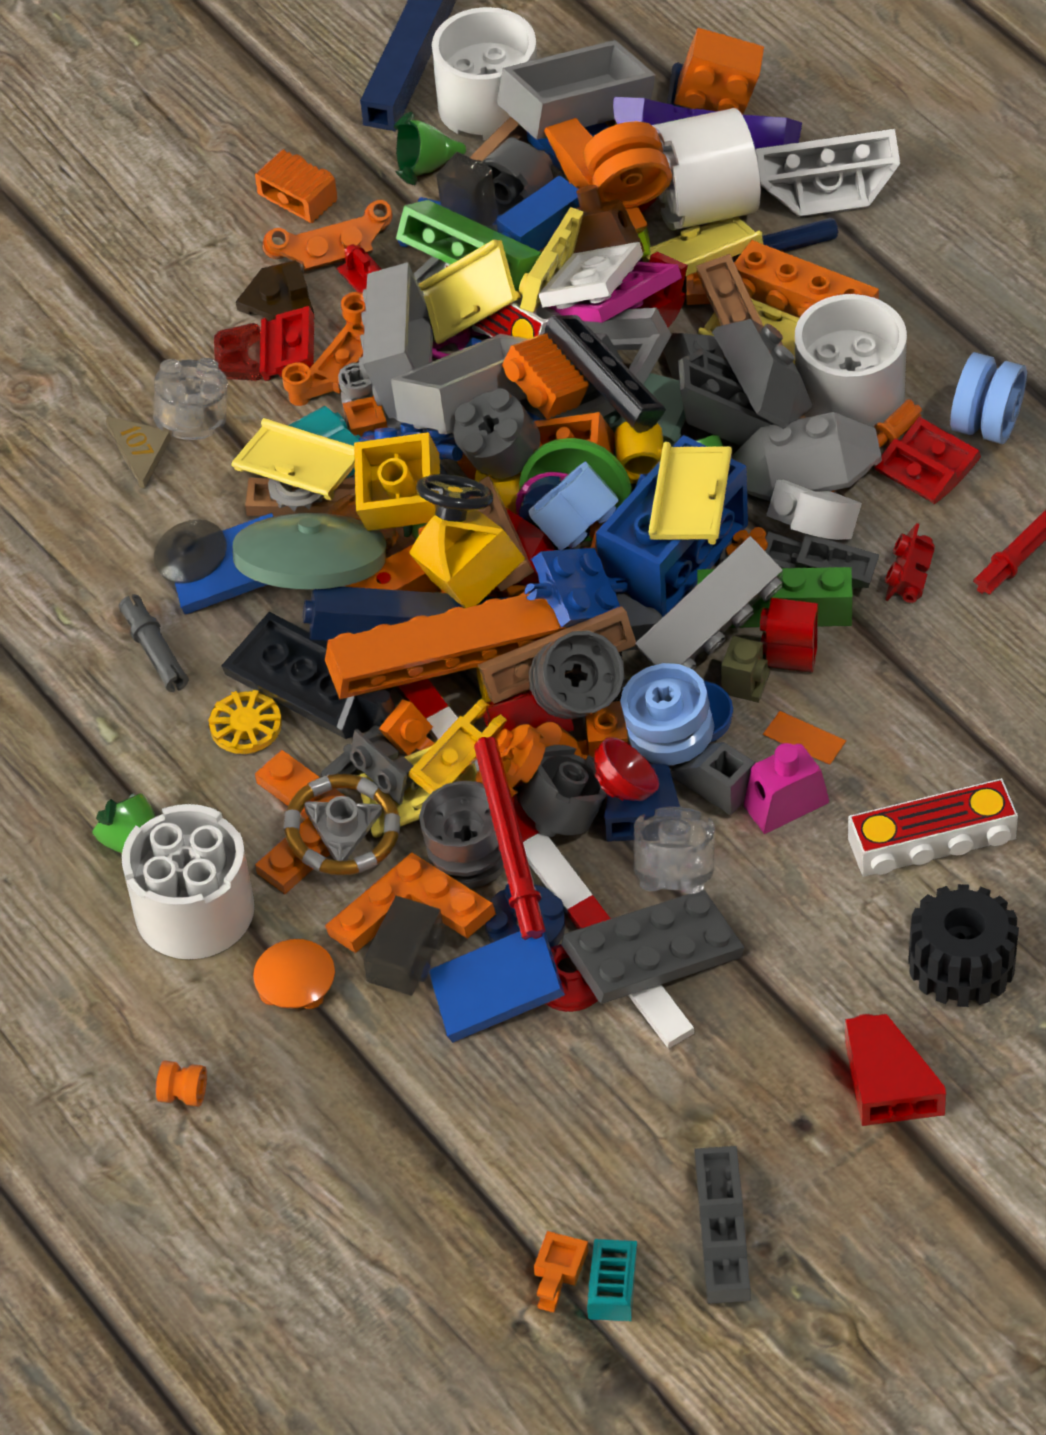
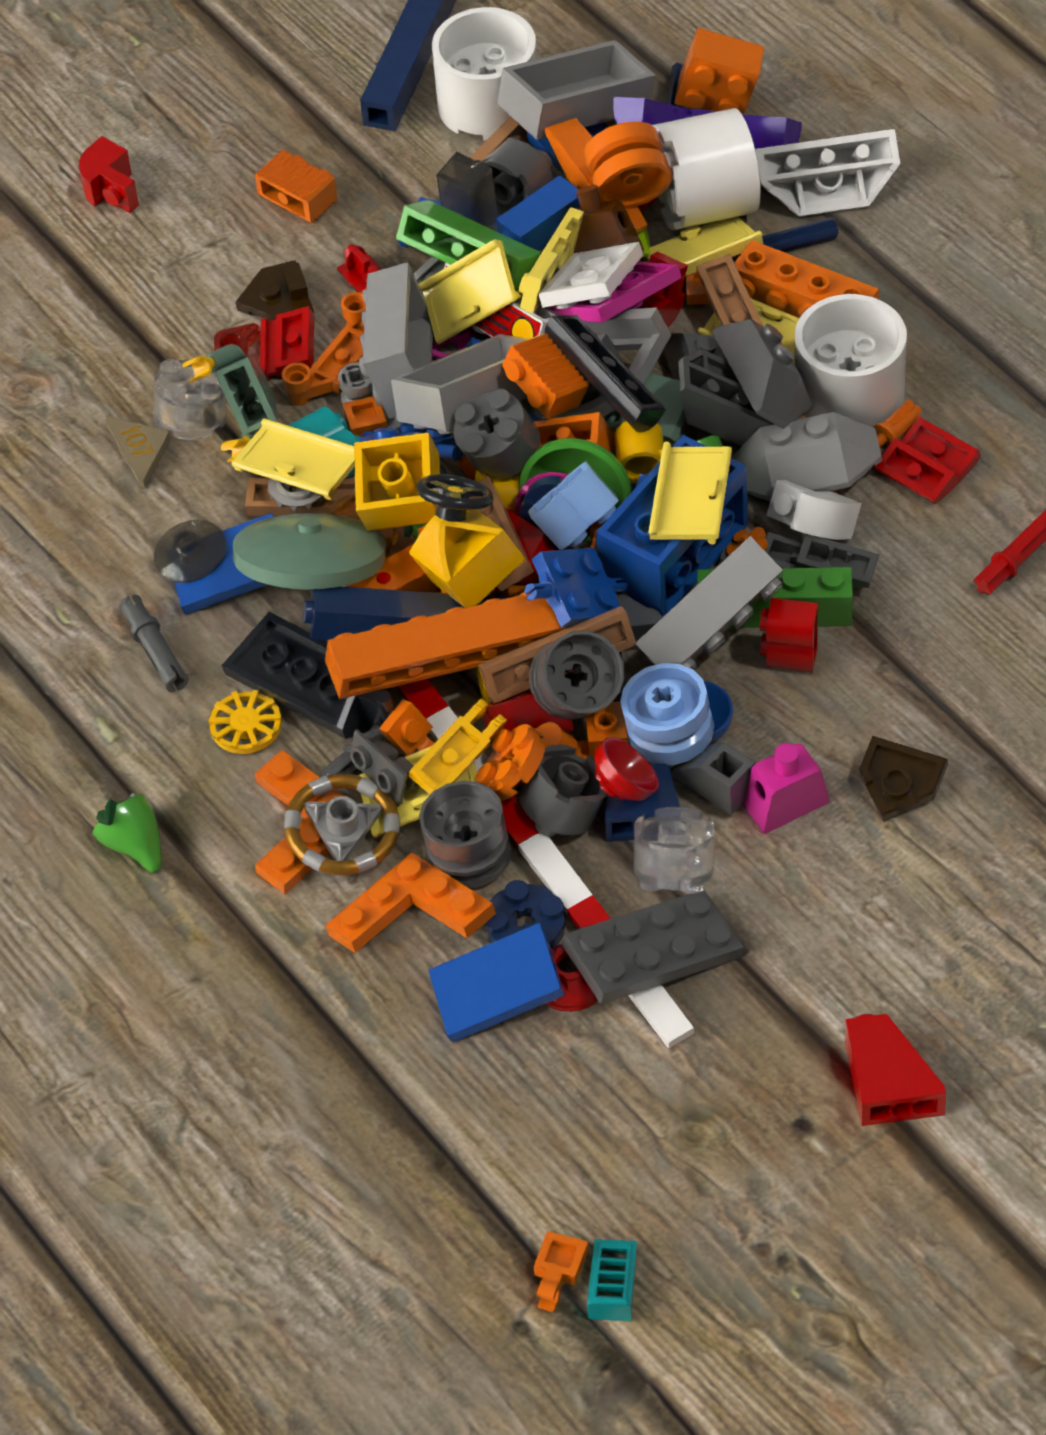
white brick [122,804,254,959] -> none
orange wheel [156,1060,207,1107] -> none
orange dish [254,939,335,1009] -> none
orange plate [262,200,392,271] -> none
clear smoke brick [363,896,447,996] -> none
hat [393,111,466,186] -> none
red axle [474,737,546,940] -> none
dark grey slope [694,1146,751,1304] -> none
olive brick [721,636,770,703] -> none
orange sticker [763,711,846,765] -> none
brick [848,778,1018,877] -> none
red hinge [884,523,935,603] -> none
black wheel [908,884,1019,1007] -> none
light blue wheel [950,352,1027,444] -> none
none -> red brick [79,136,139,213]
none -> sand green torso [183,344,277,463]
none -> dark brown plate [859,736,948,822]

